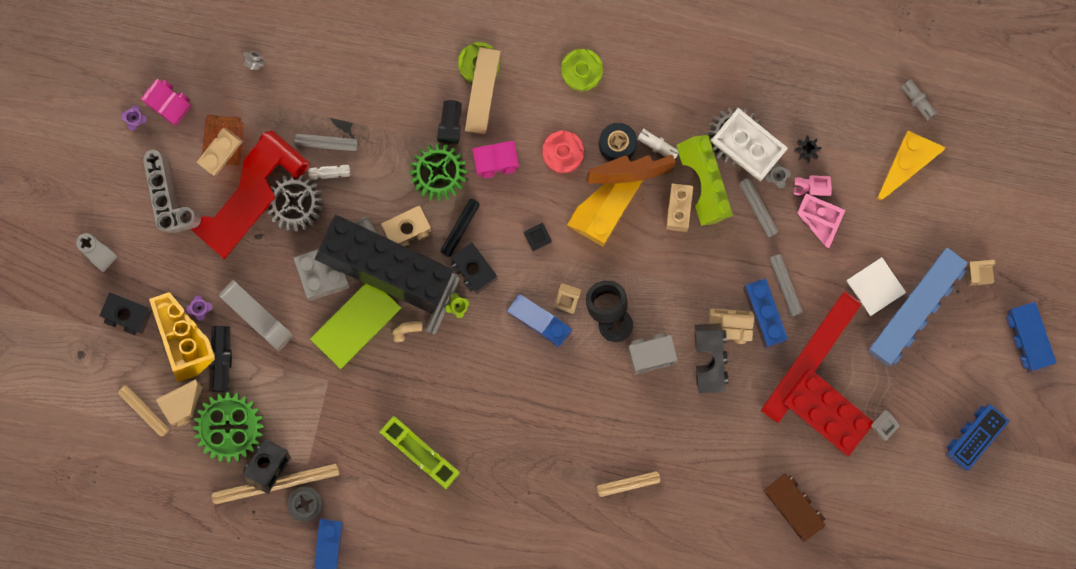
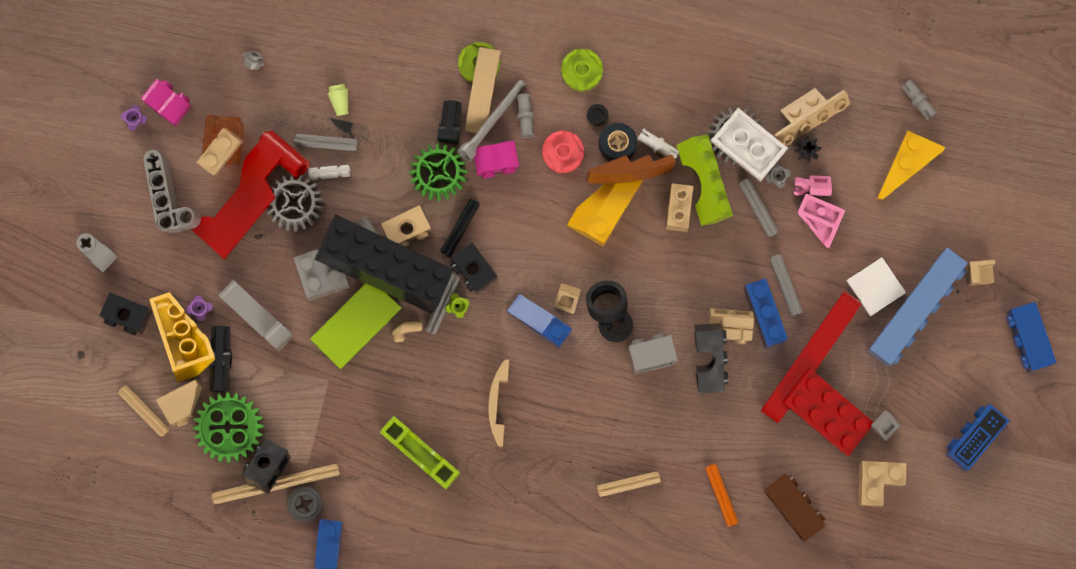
black tile [523,223,552,252] -> none
none -> yellowish green cone [327,84,349,116]
none -> light grey piece [457,80,525,161]
none -> tan slope [488,360,509,448]
none -> light grey pin [517,94,535,138]
none -> black tile [587,104,608,126]
none -> orange axle [705,464,738,527]
none -> tan bracket [774,88,850,146]
none -> tan brick [858,461,906,507]

